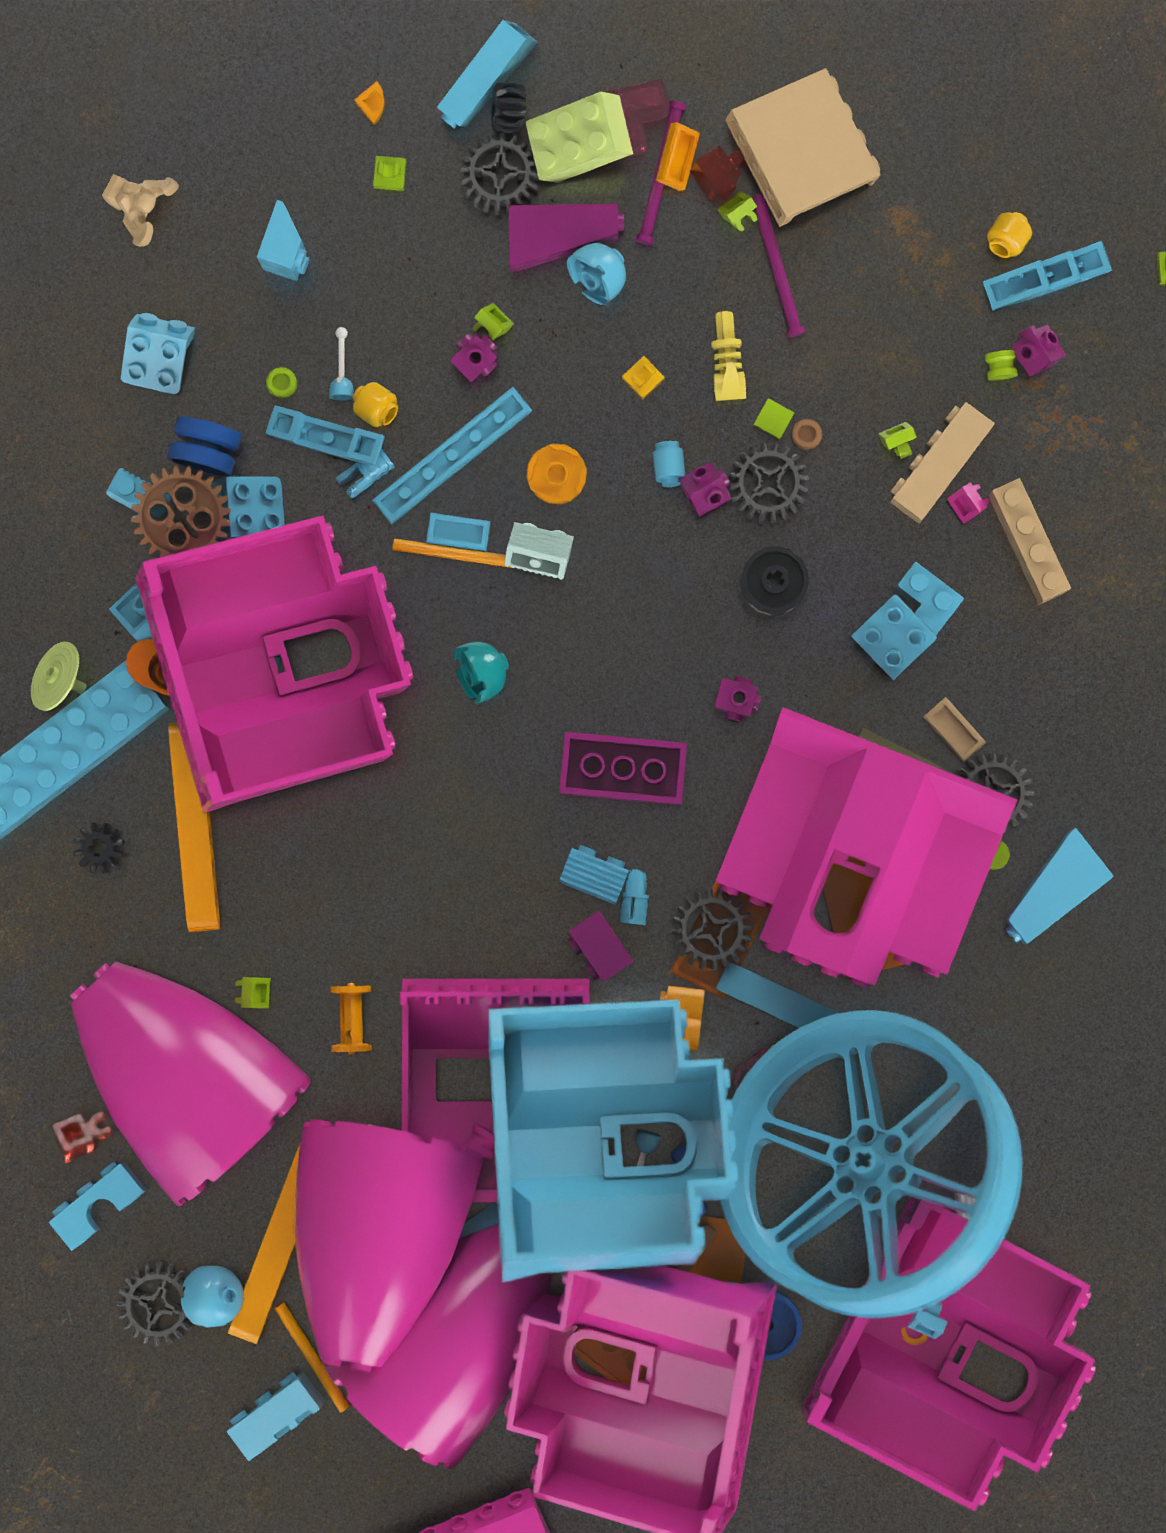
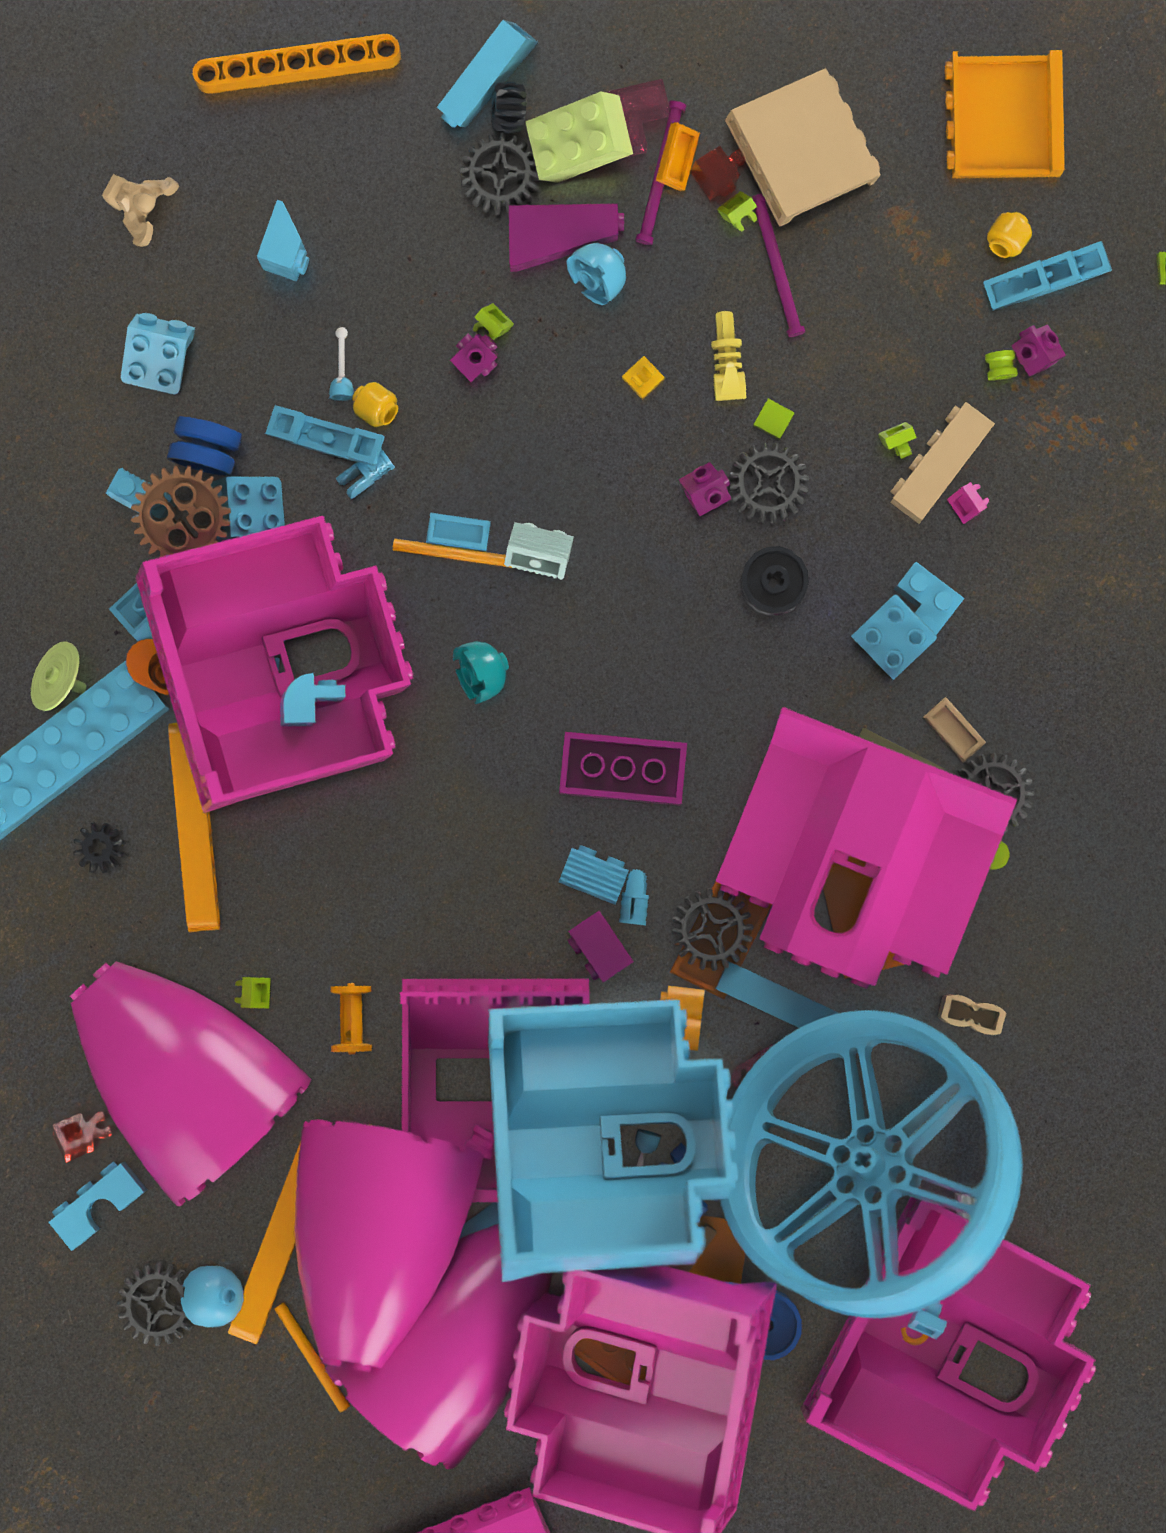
medium azure wedge [226,1371,325,1461] -> none
lime tile [266,367,297,399] -> none
light orange tile [354,81,385,125] -> none
medium azure tile [372,387,532,525] -> none
lime tile [373,156,407,191] -> none
light orange tile [527,443,587,505] -> none
medium azure brick [653,441,686,487] -> none
magenta brick [714,676,761,722] -> none
medium nougat tile [791,419,822,451] -> none
tan brick [988,478,1071,605] -> none
medium azure slope [1005,828,1114,944] -> none
none -> light orange beam [193,34,401,93]
none -> medium azure brick [280,673,345,727]
none -> tan brick [937,994,1006,1035]
none -> light orange panel [945,50,1065,178]

